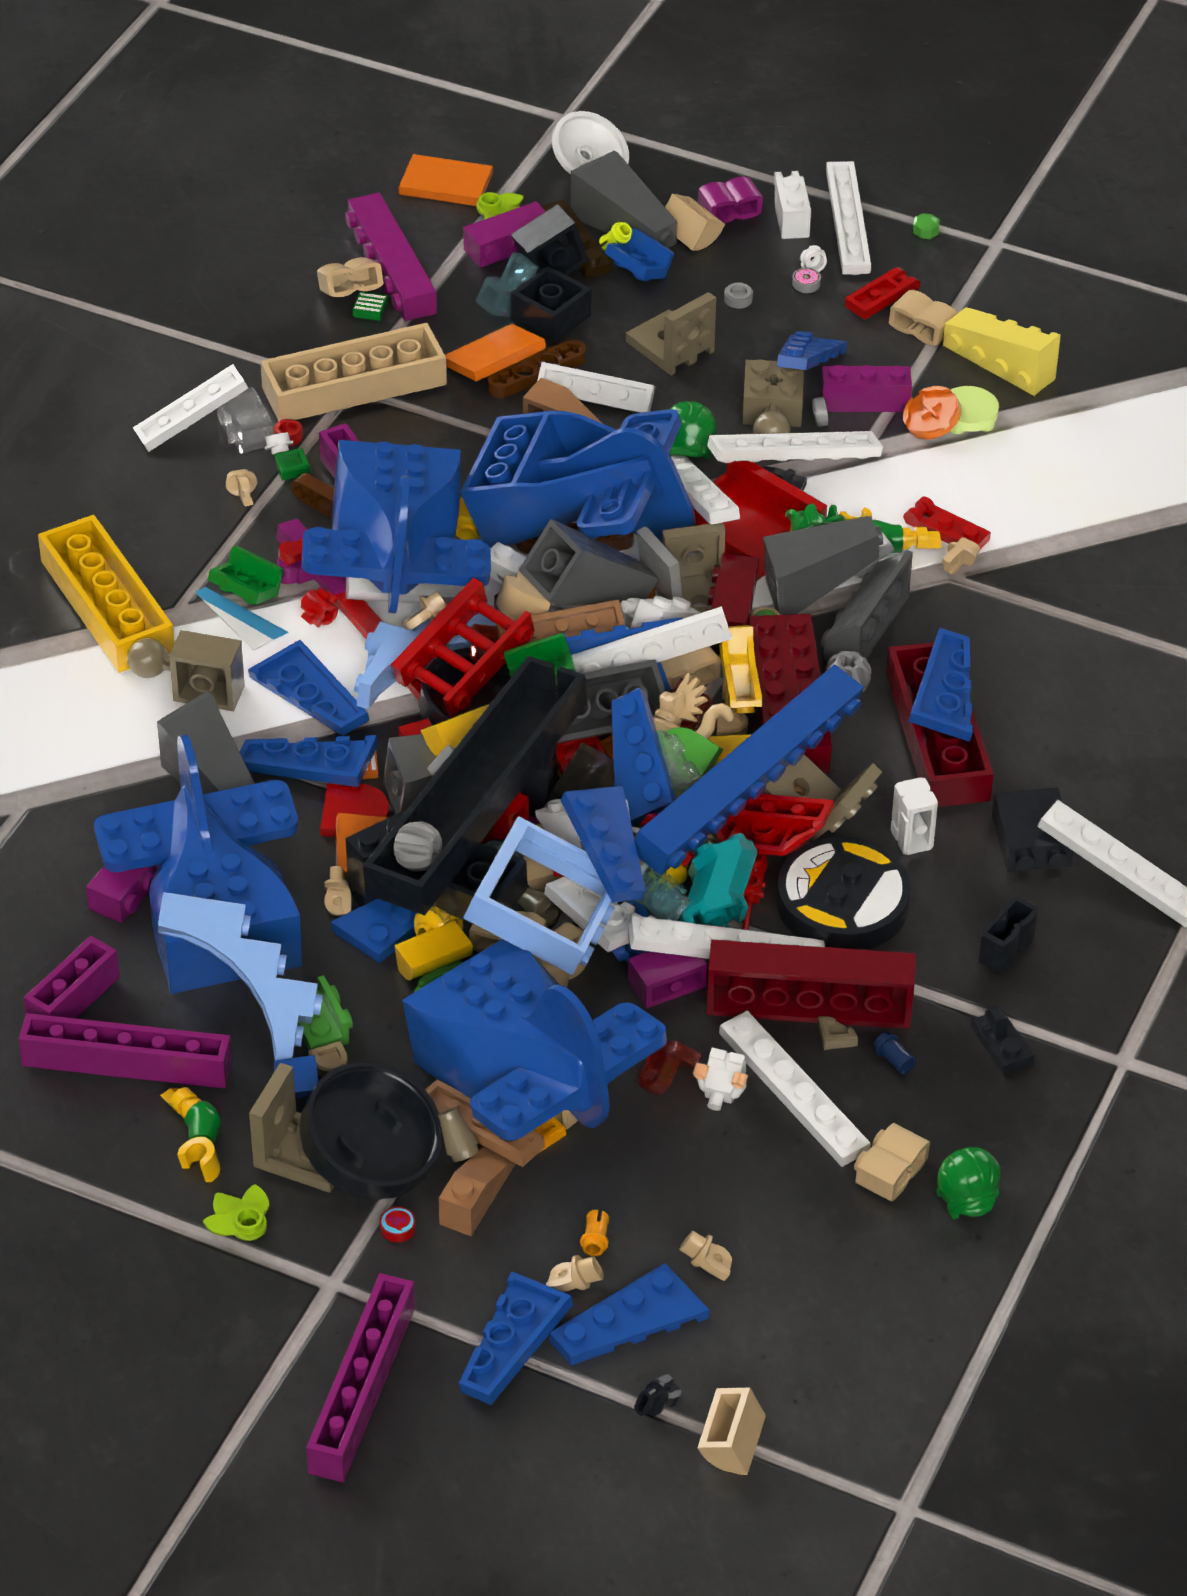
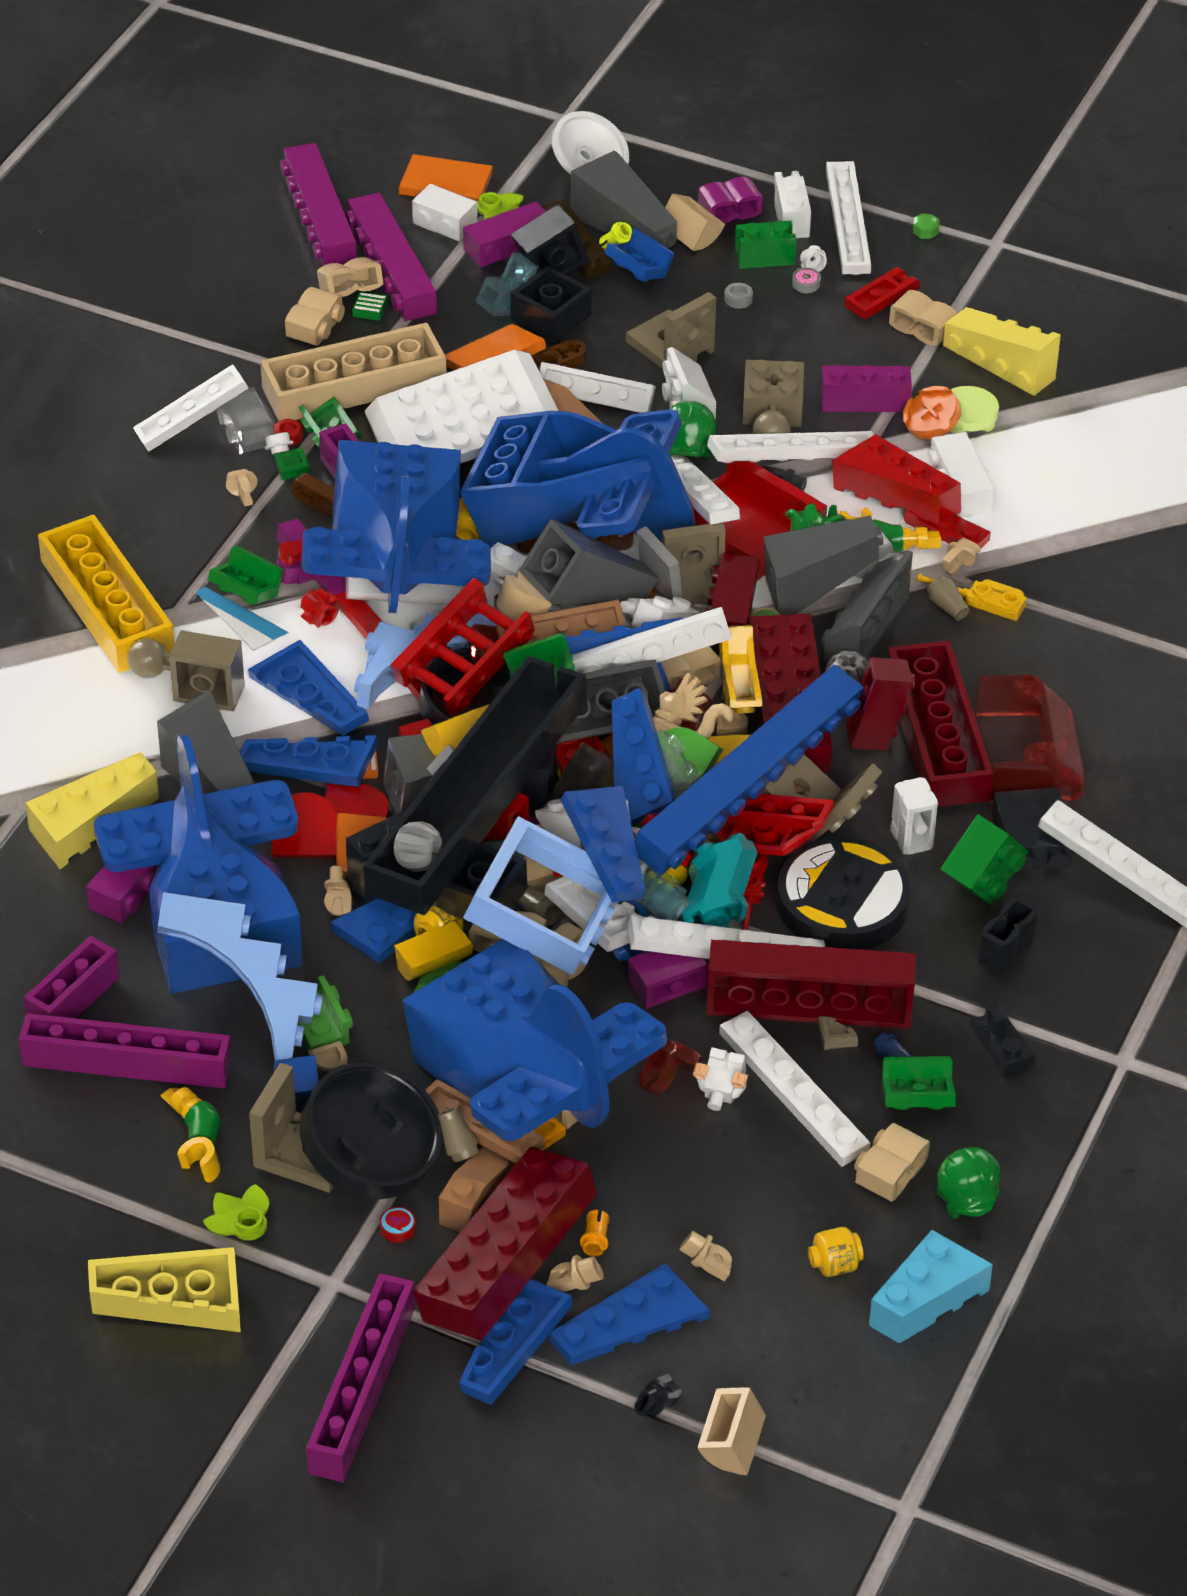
tan piece [402,591,447,630] -> none
blue wing [777,331,848,370] -> none
light grey tile [812,397,829,427] -> none
blue wing [908,627,972,742] -> none
none -> light yellow wedge [25,752,159,869]
none -> light yellow wedge [88,1247,241,1332]
none -> red tile [271,792,337,858]
none -> magenta brick [280,143,357,266]
none -> tan brick [285,287,345,346]
none -> green bracket [298,396,363,449]
none -> white slope [365,350,558,464]
none -> white brick [412,184,477,242]
none -> dark red brick [413,1146,597,1341]
none -> white slope [662,347,716,418]
none -> green brick [735,221,796,269]
none -> yellow head [808,1227,863,1277]
none -> red wedge [832,434,961,525]
none -> dark red brick [846,657,915,751]
none -> medium azure wedge [869,1230,993,1343]
none -> green bracket [882,1056,956,1110]
none -> yellow piece [916,574,1027,621]
none -> white brick [927,432,995,517]
none -> dark tan cone [927,576,970,621]
none -> green brick [940,814,1028,905]
none -> clear red windscreen [975,674,1085,803]

